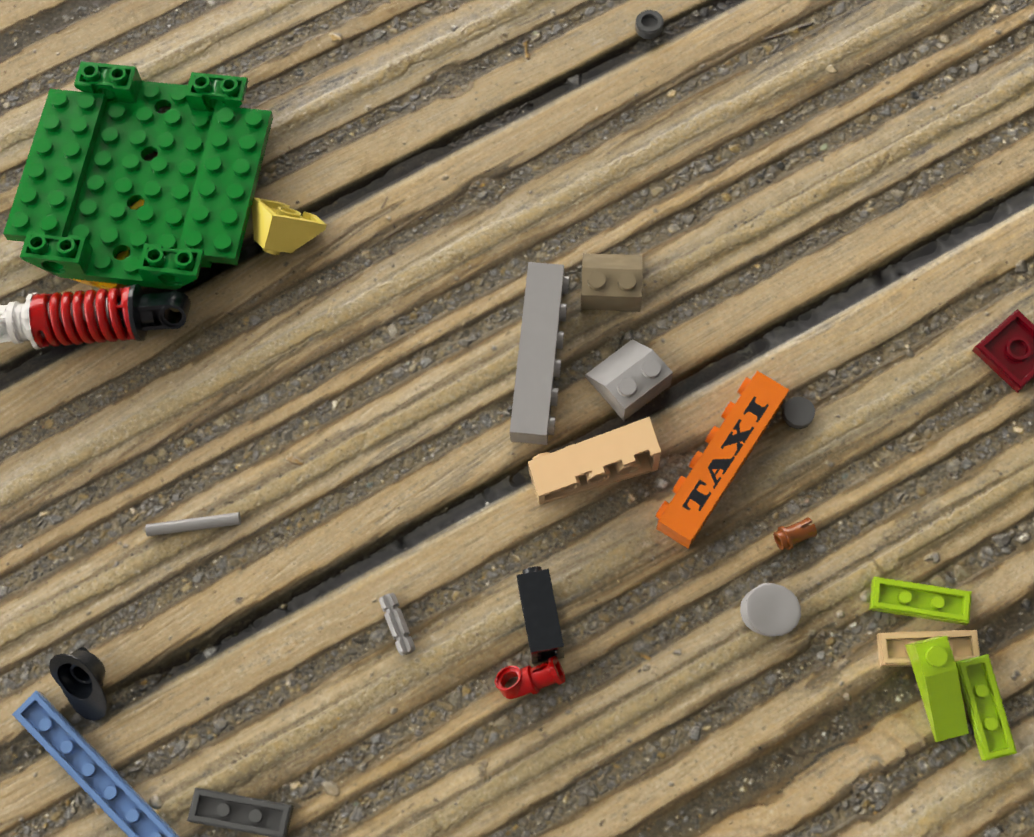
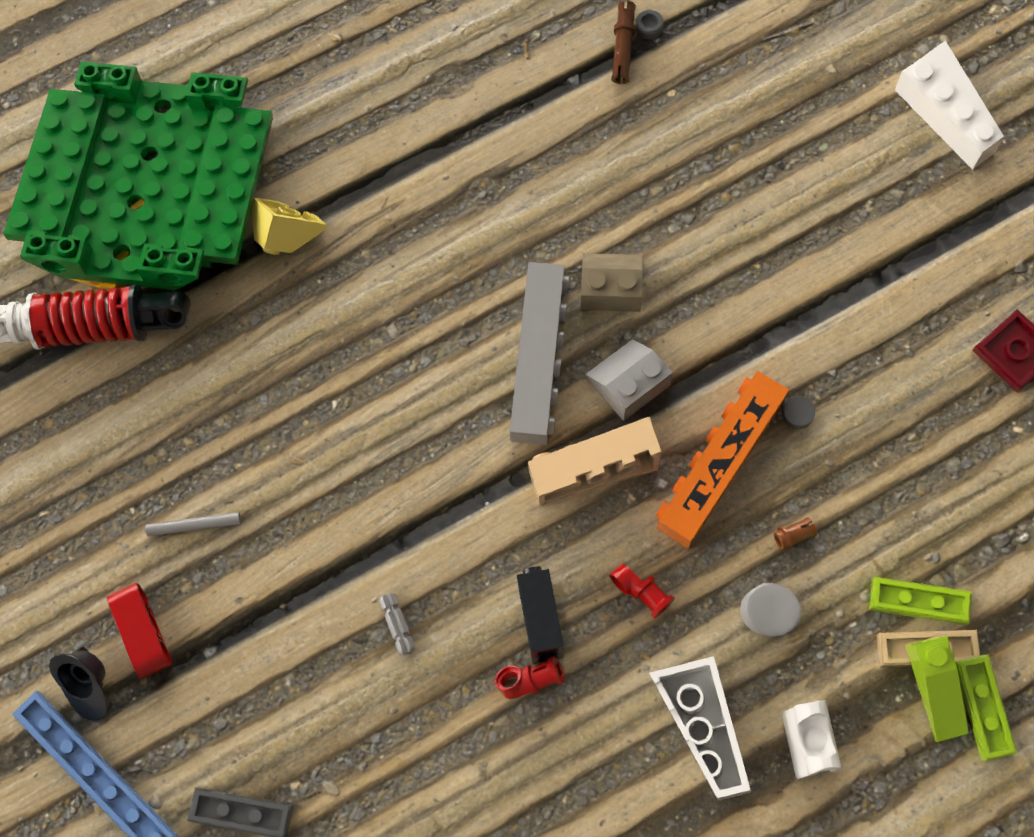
none -> red beam [107,582,172,679]
none -> red connector [609,564,675,619]
none -> reddish brown pin [611,1,636,84]
none -> white wedge [649,656,751,801]
none -> white piece [782,700,842,779]
none -> white wedge [895,41,1004,170]

